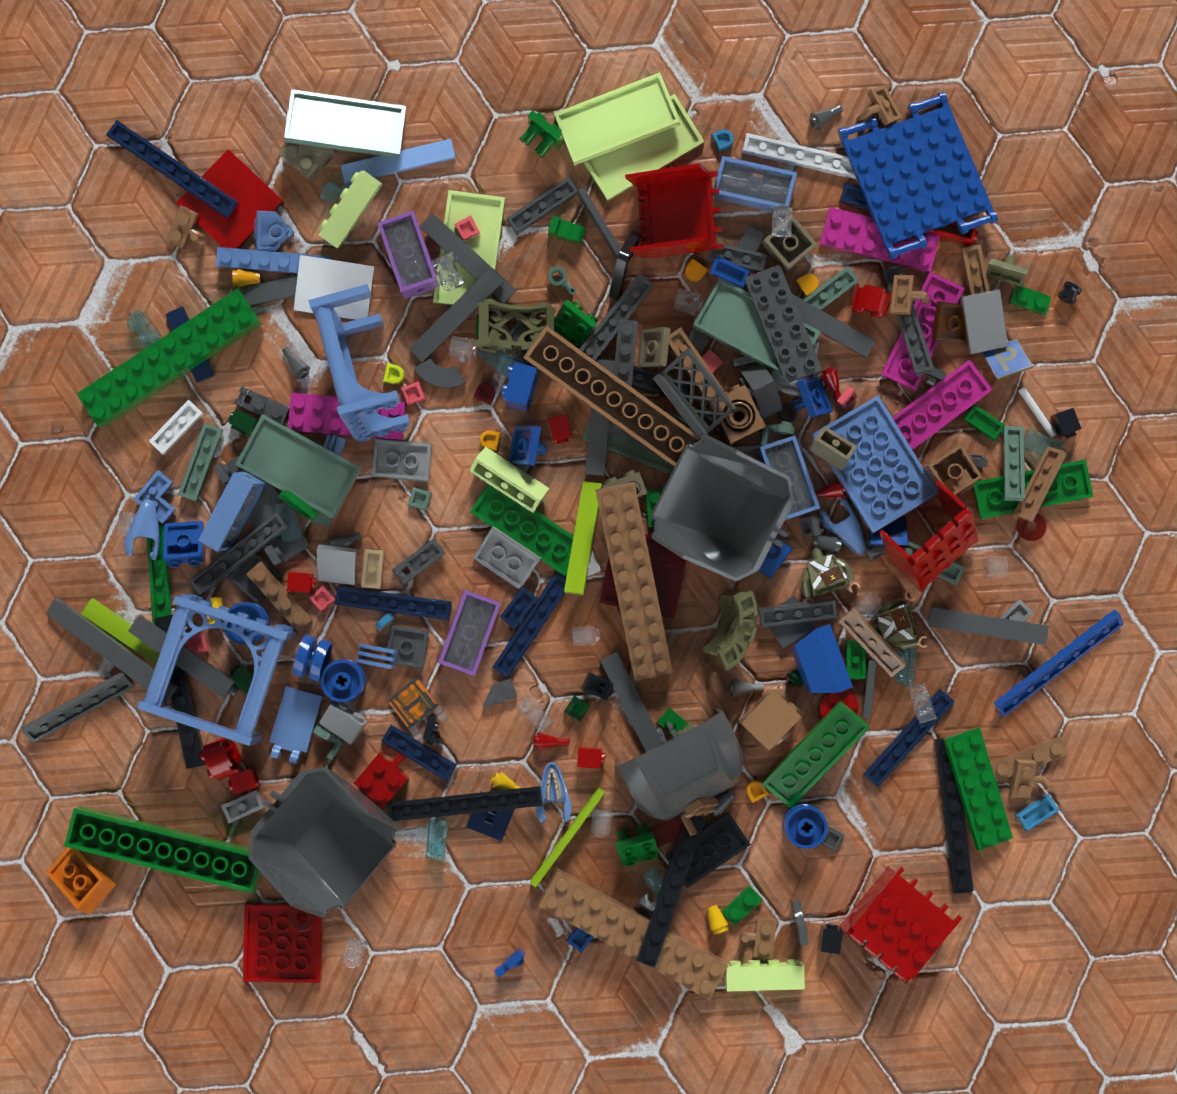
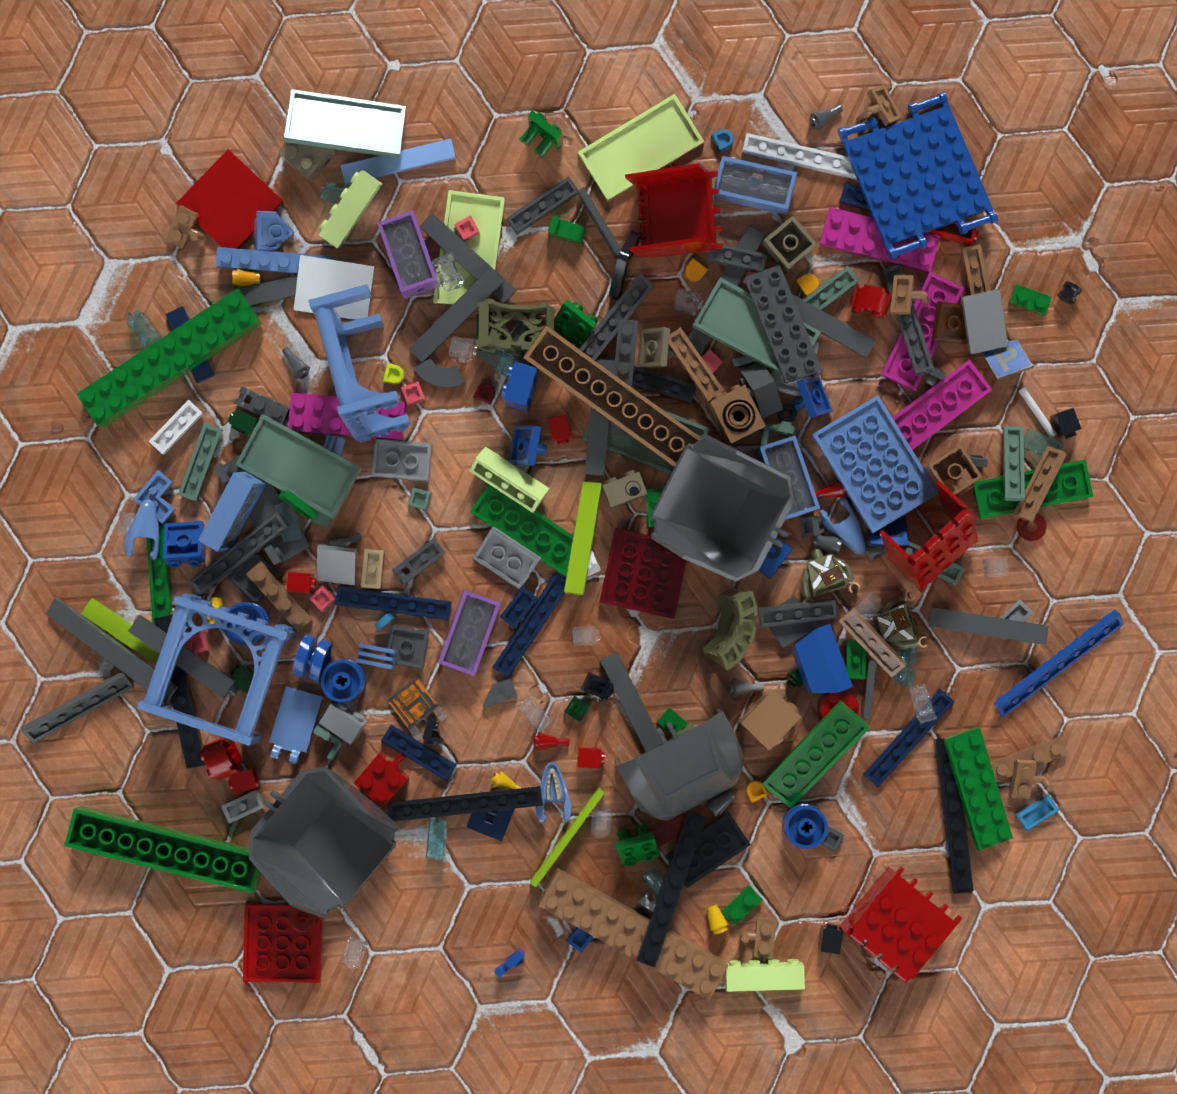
orange slope [46,847,116,914] -> none
dark blue tile [106,120,239,219] -> none
light orange tile [480,430,501,452] -> none
sand green plate [547,266,576,295] -> none
yellowish green tile [554,72,681,166] -> none
medium nougat brick [595,482,673,681] -> none
dark grey fence [653,348,737,439] -> none
medium nougat plate [681,797,719,836] -> none
blue tile [709,255,750,289] -> none
clear brick [772,205,792,237] -> none
dark grey tile [791,899,808,946] -> none
dark tan brick [809,426,857,471] -> none
red cone [820,367,841,403] -> none
coral tile [837,386,857,411] -> none
green tile [962,404,1006,442] -> none
olive tile [986,256,1028,287] -> none

